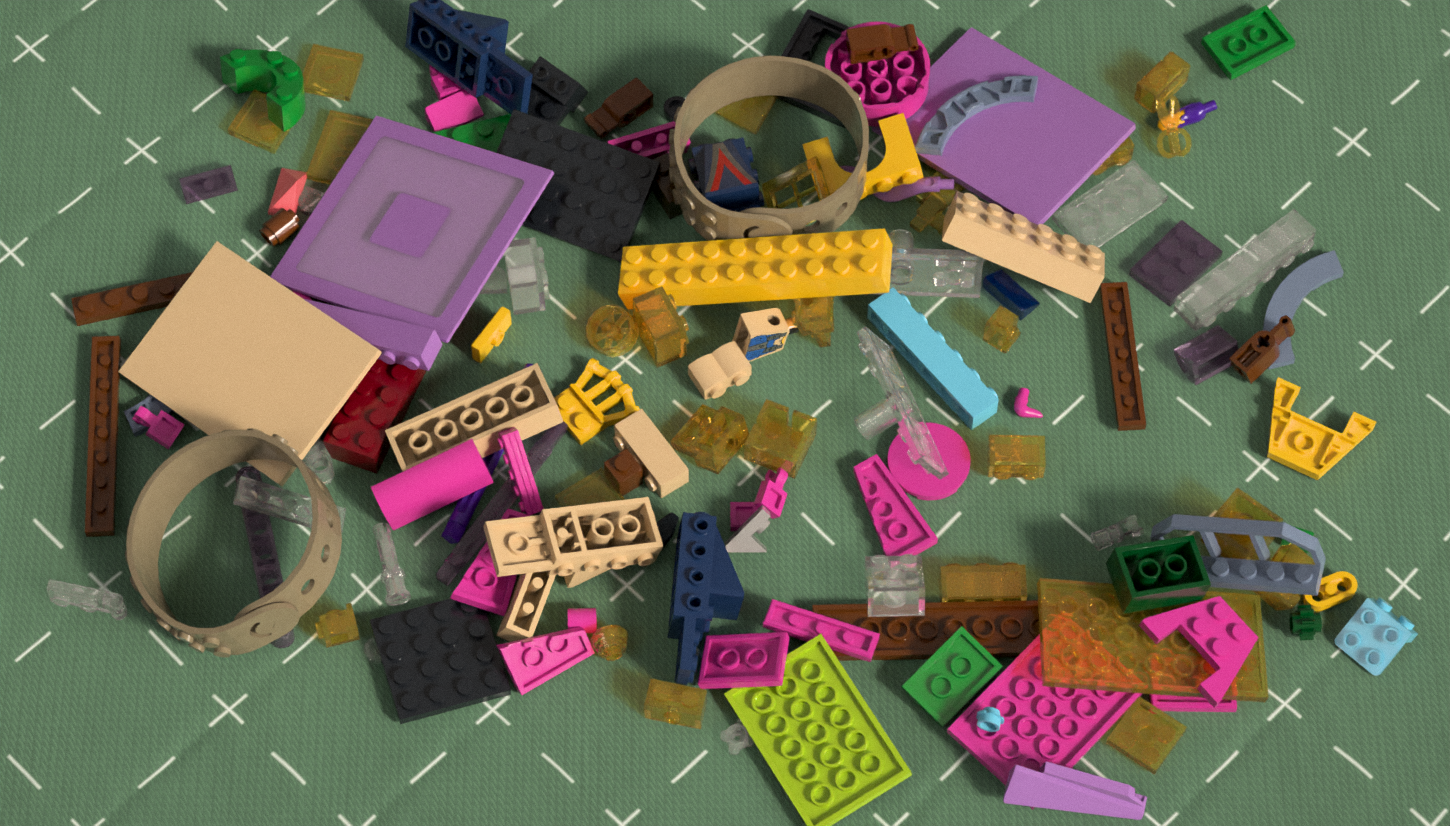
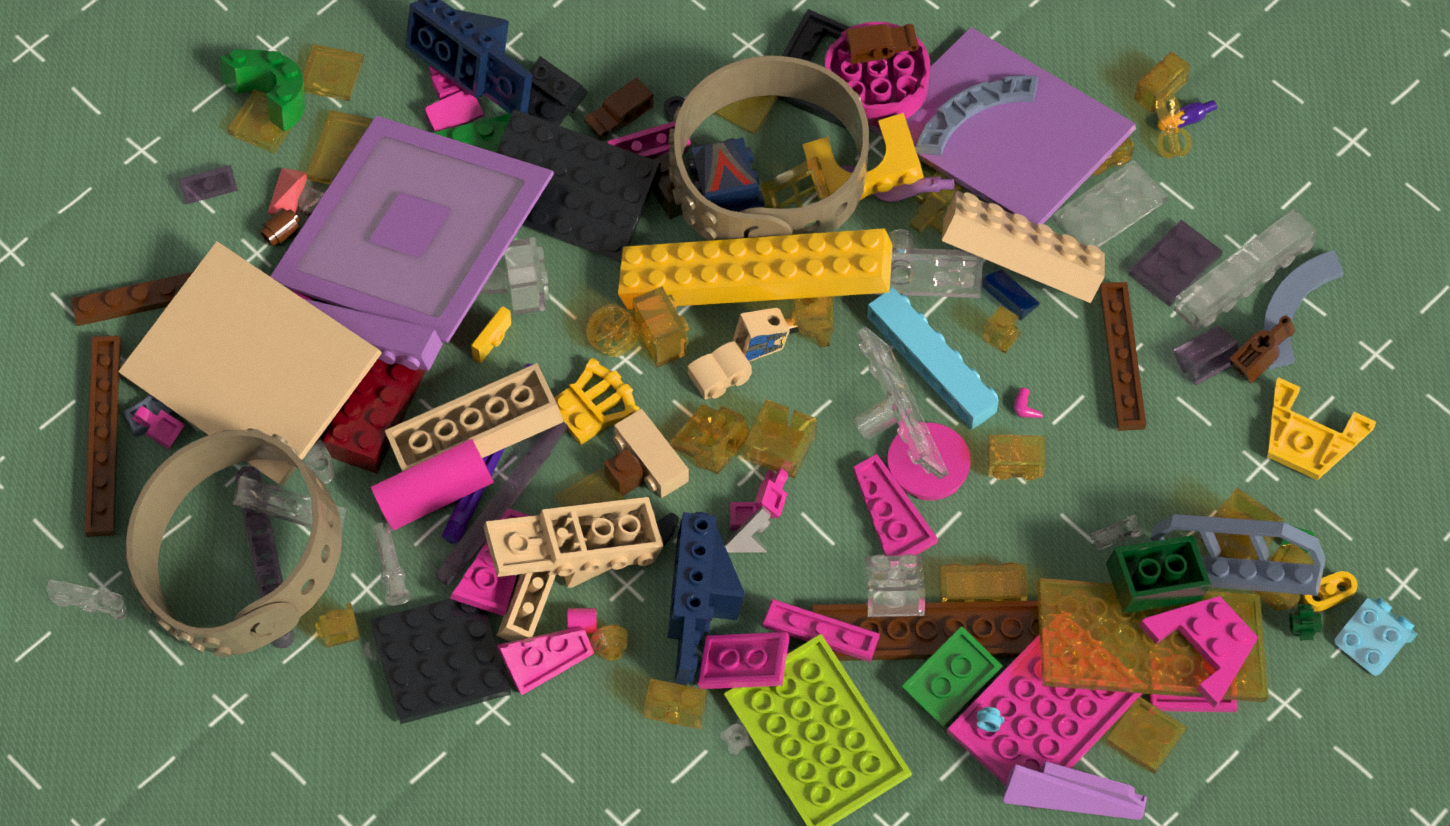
dark pink piece [497,427,544,515] -> none
green plate [1201,5,1296,81] -> none

